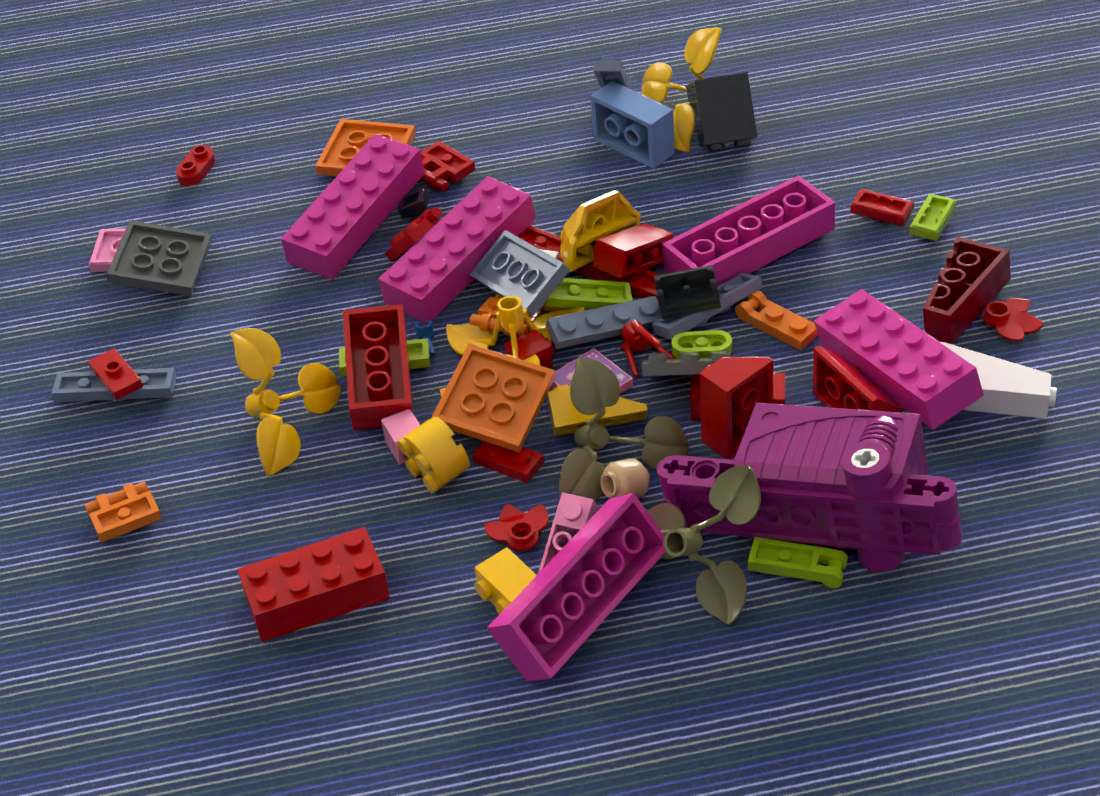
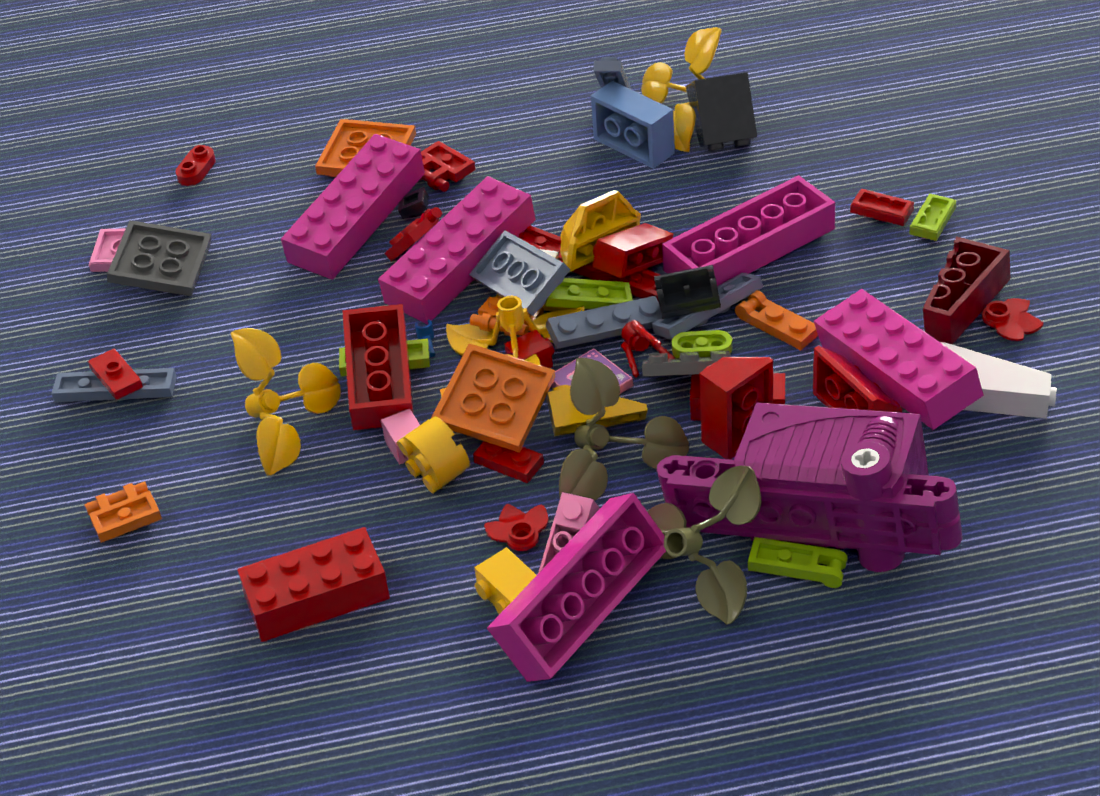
tan head [600,458,650,499] -> none

